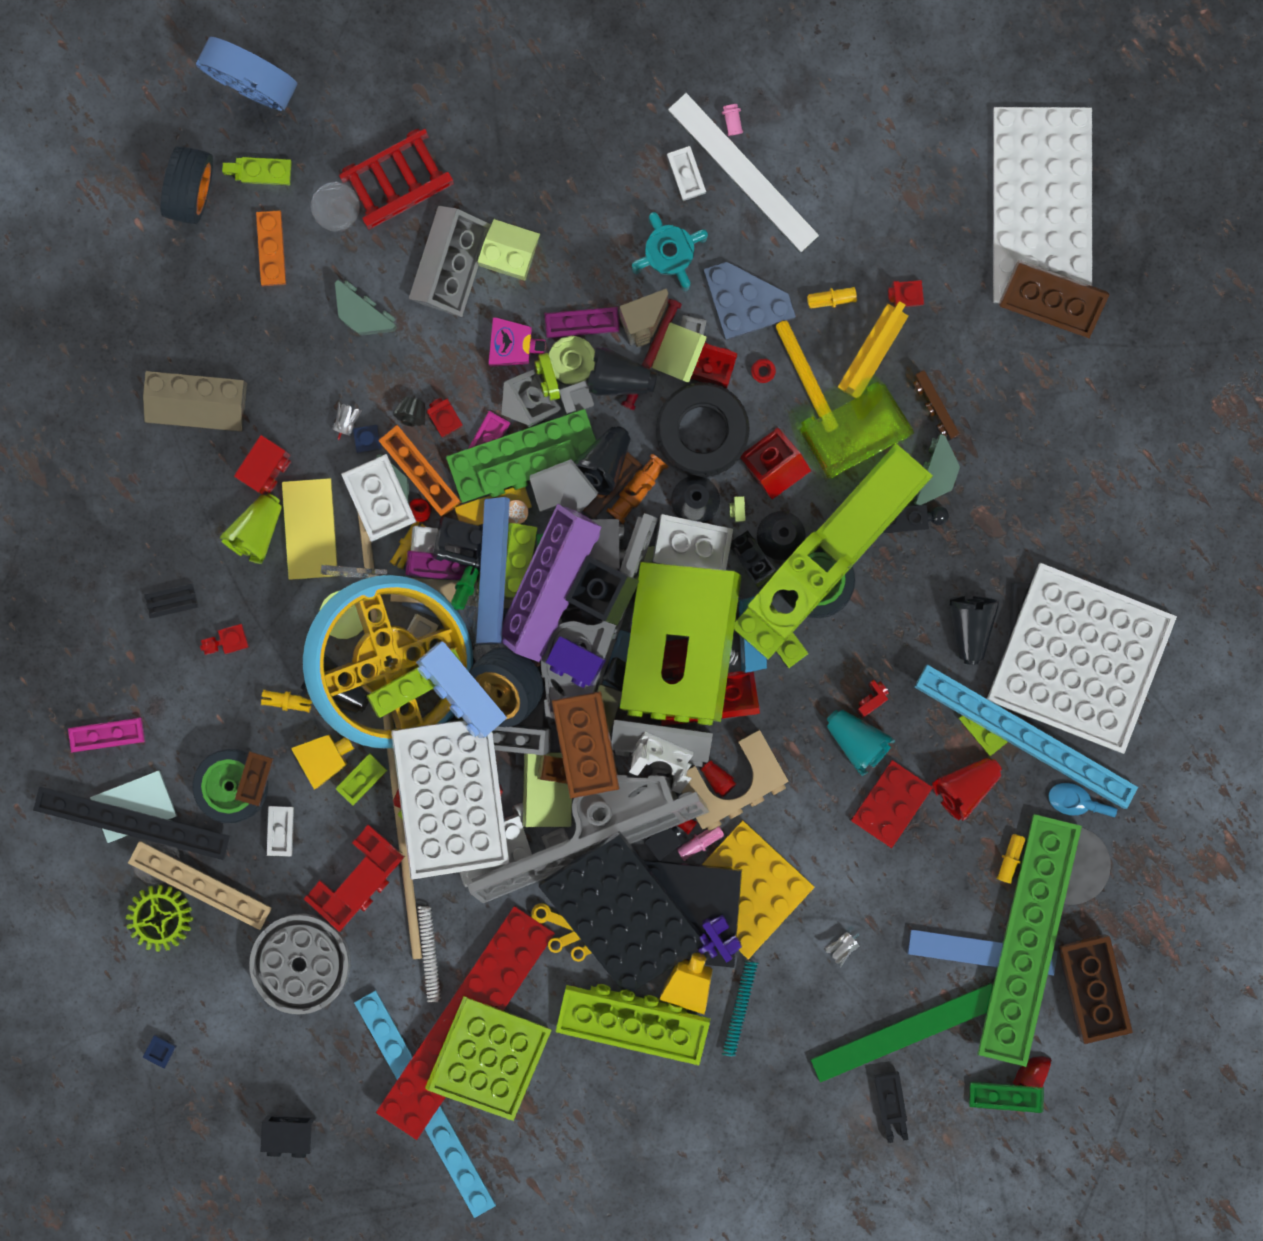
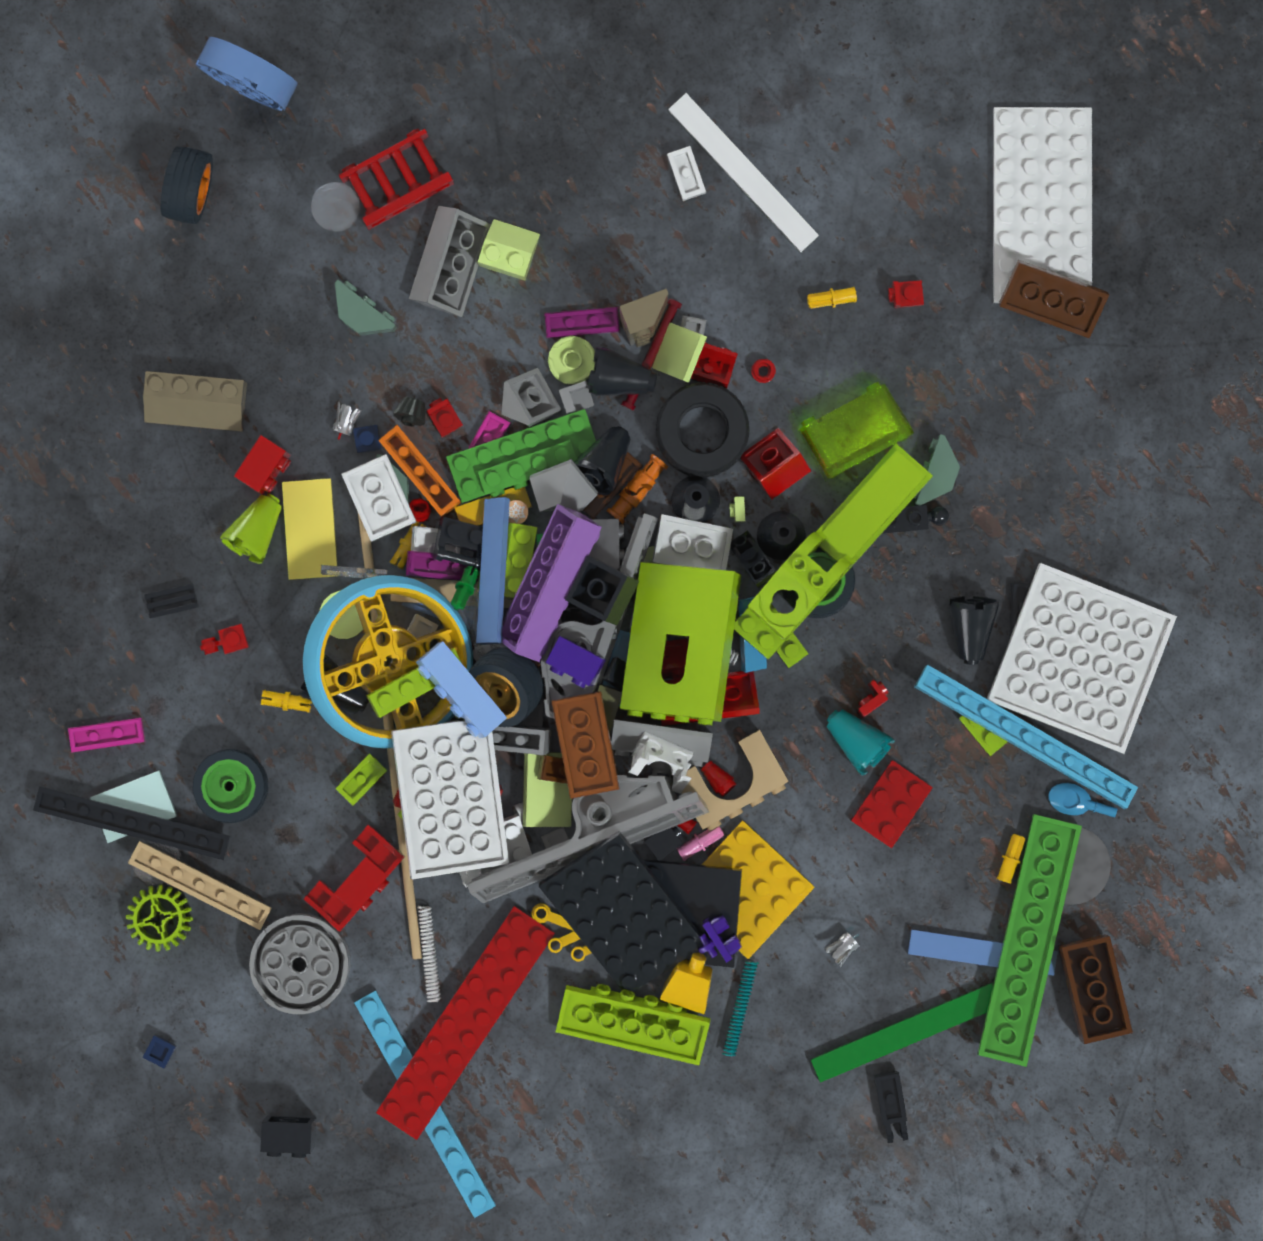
lime hinge [222,157,292,185] -> none
reddish brown plate [235,751,274,806] -> none
orange plate [256,211,286,286] -> none
white plate [267,806,294,856] -> none
yellow torso [292,734,355,789] -> none
lime plate [425,996,552,1121] -> none
dark pink torso [489,318,546,367] -> none
lime plate [534,353,560,401] -> none
teal plate [632,212,708,291] -> none
sand blue plate [704,262,796,340] -> none
bright pink pin [722,104,743,136] -> none
yellow axle [776,320,838,433] -> none
yellow fence [837,301,909,400] -> none
reddish brown plate [913,370,960,441] -> none
red cone [932,758,1002,821] -> none
green tile [969,1082,1044,1113] -> none
red brick [1012,1056,1051,1087] -> none

